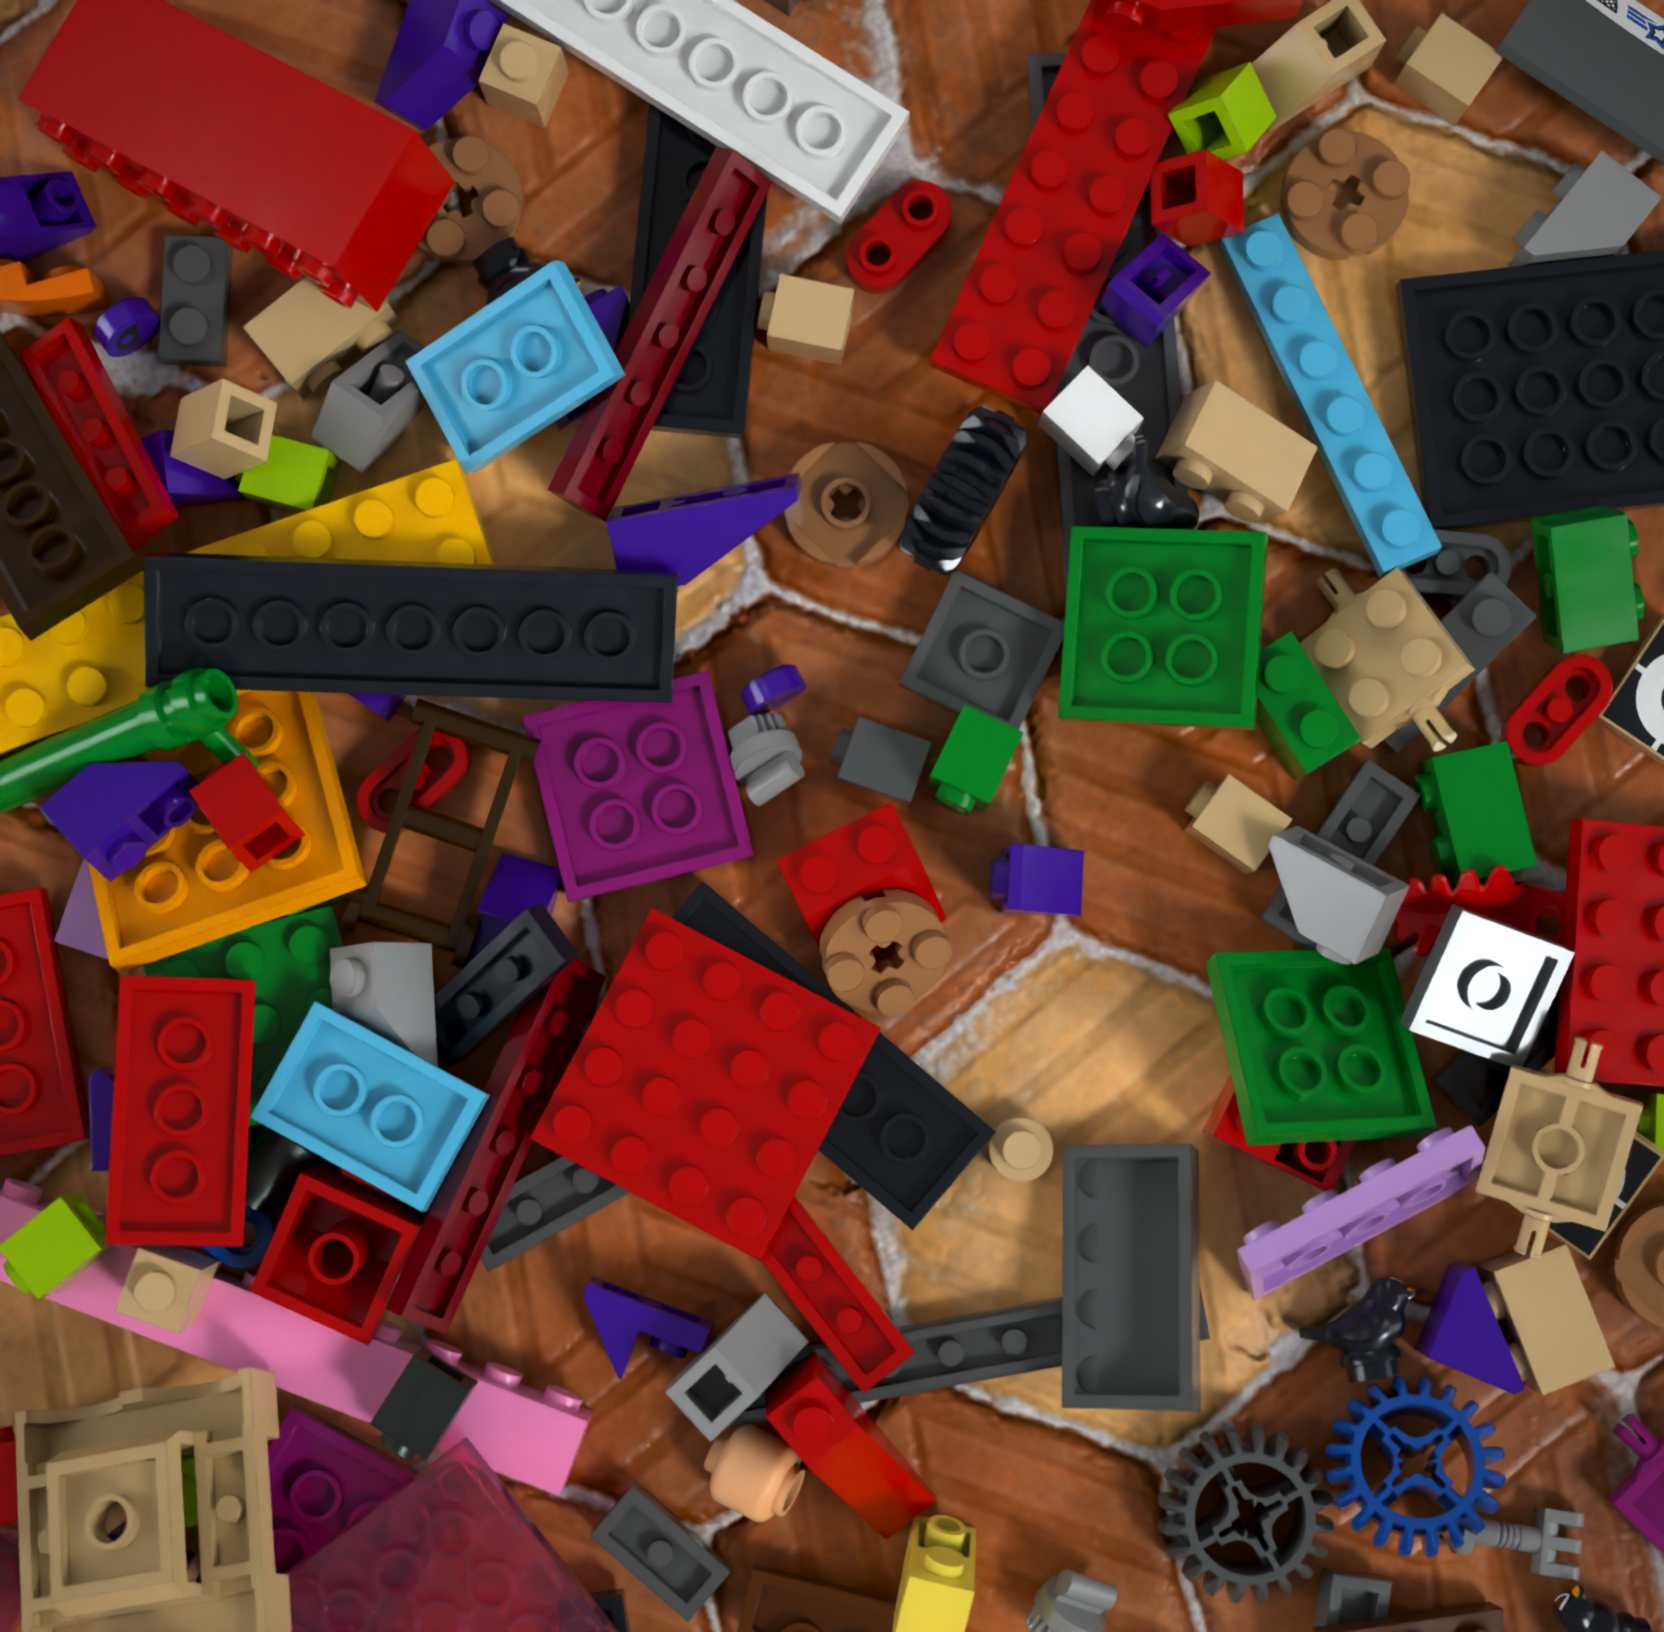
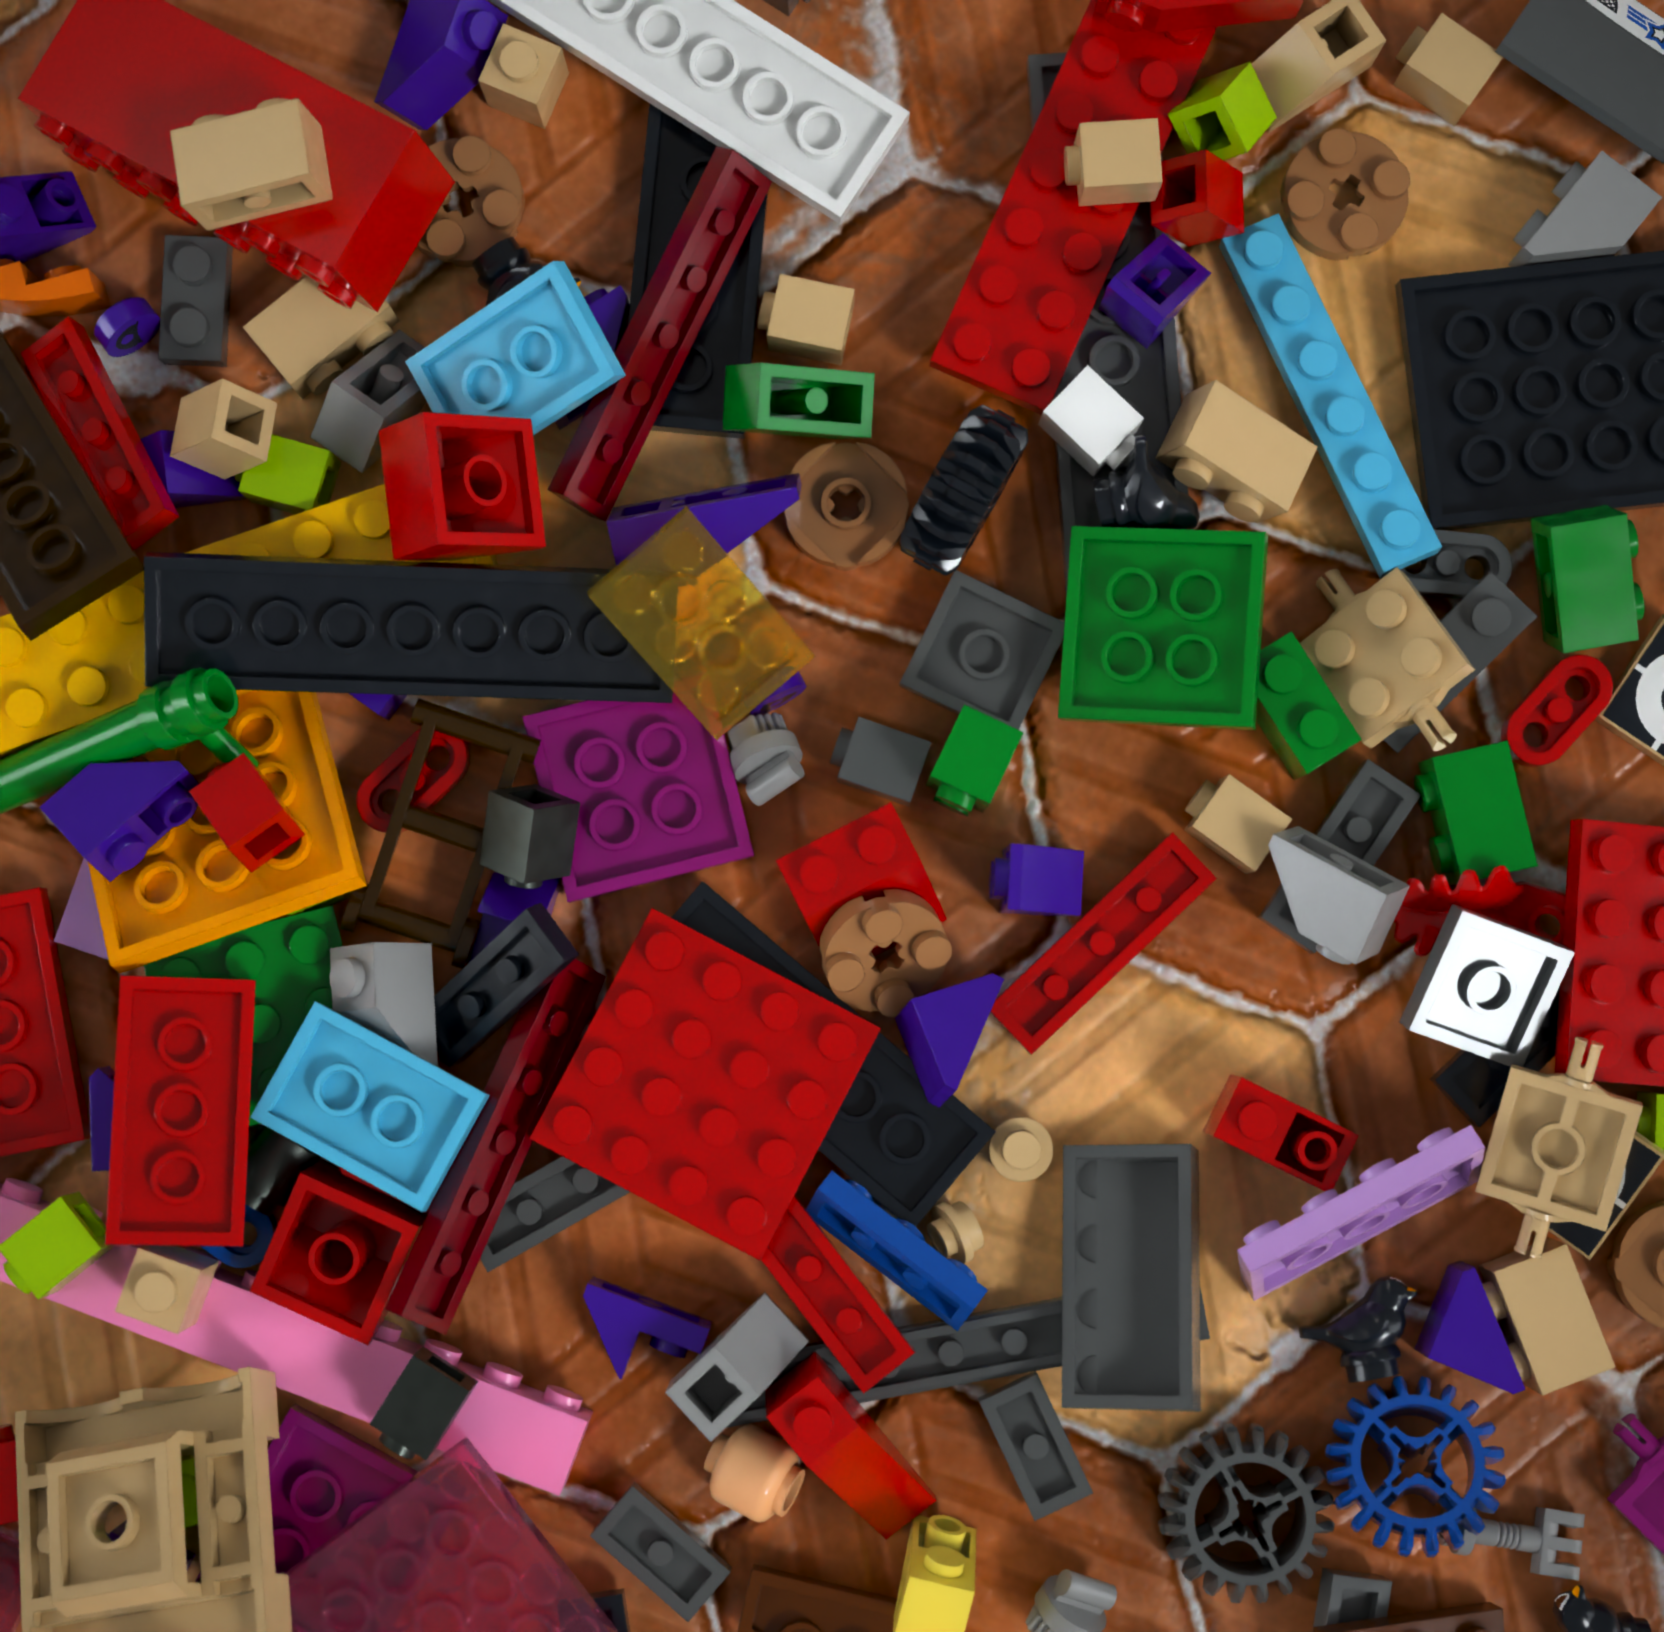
red plate [846,181,952,294] -> none
green plate [1206,948,1437,1146] -> none
none -> tan brick [170,98,333,231]
none -> red slope [379,412,546,561]
none -> pearl dark grey brick [479,784,580,889]
none -> clear yellow plate [587,506,815,741]
none -> green brick [723,362,875,439]
none -> blue plate [806,1171,988,1331]
none -> dark purple slope [895,973,1004,1108]
none -> tan plate [927,1201,984,1264]
none -> dark grey plate [978,1371,1093,1521]
none -> red plate [990,832,1217,1055]
none -> tan brick [1064,118,1163,206]

